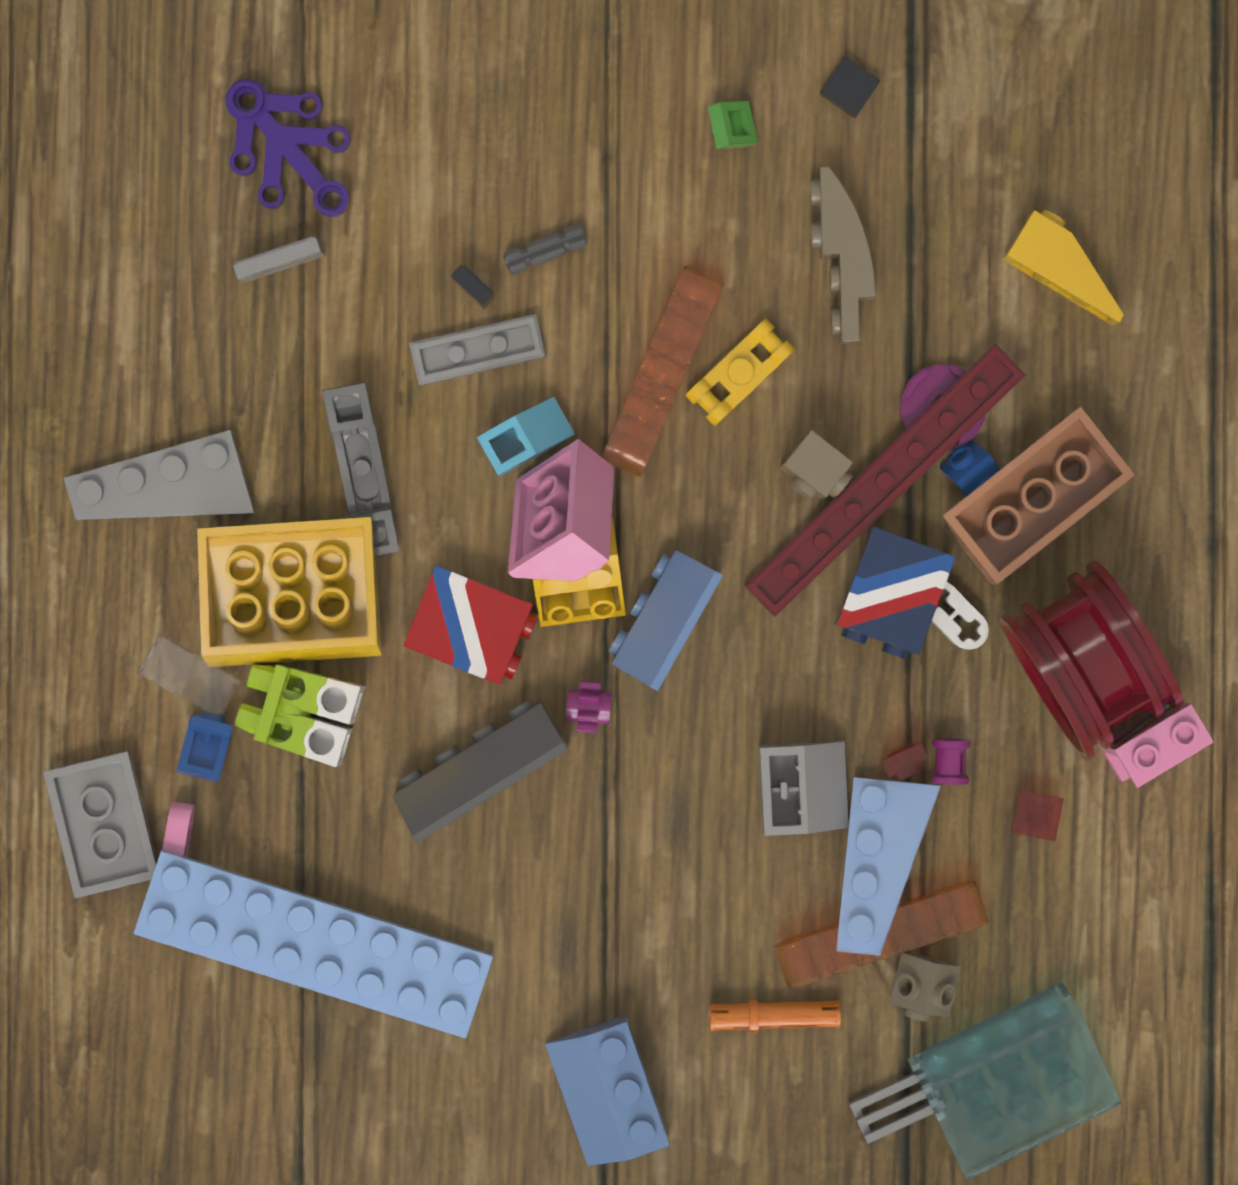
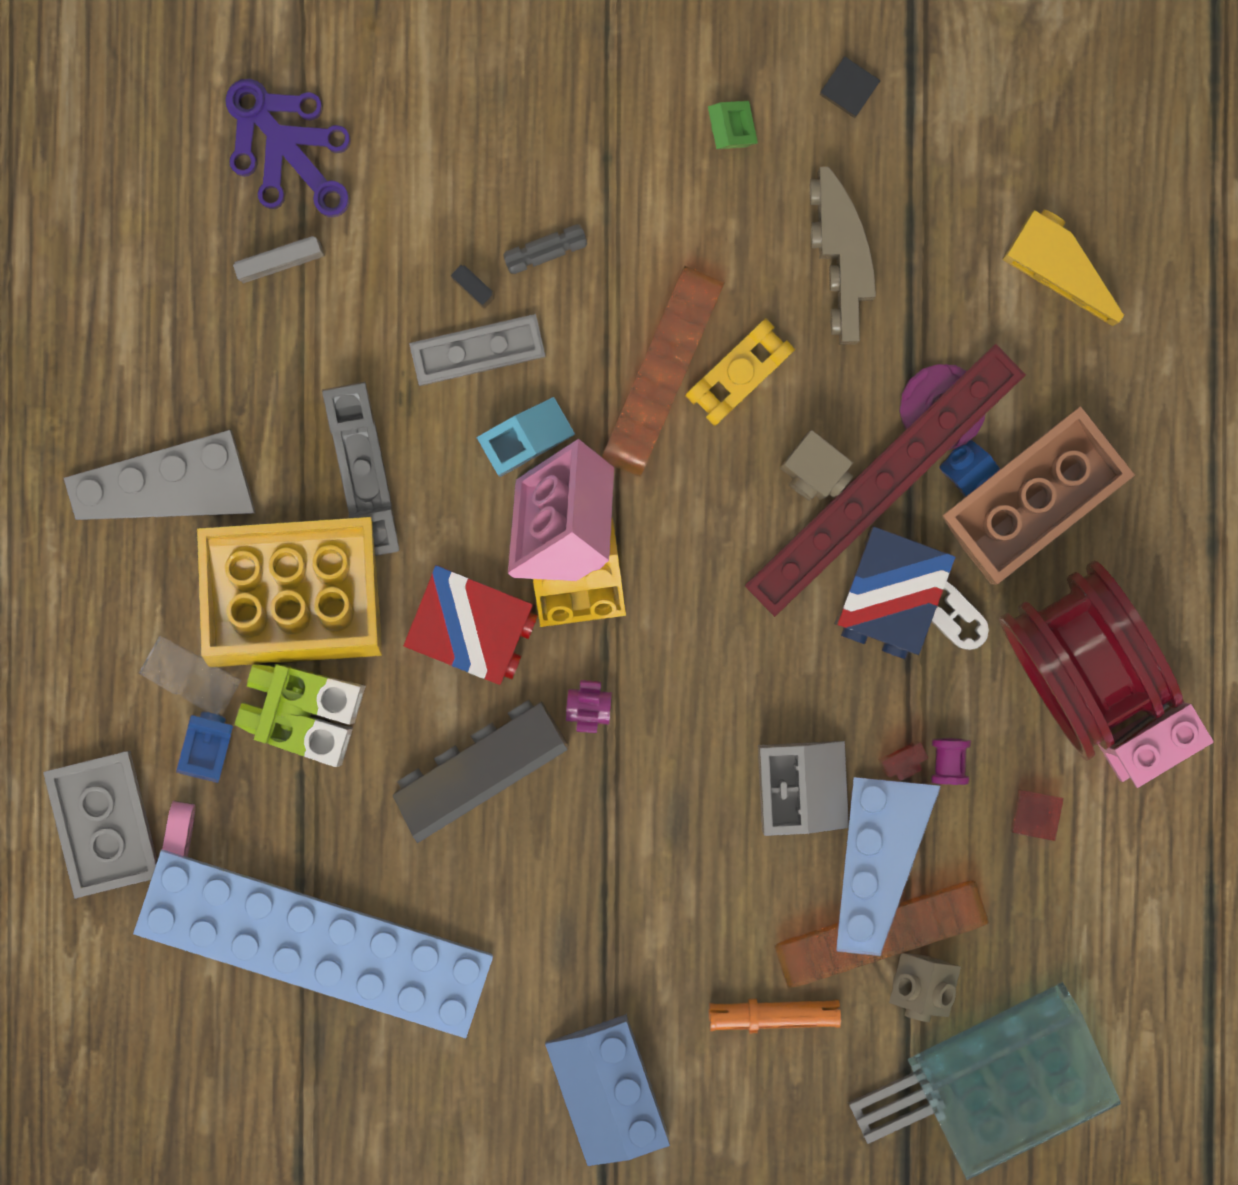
medium blue slope [608,550,723,691] -> none

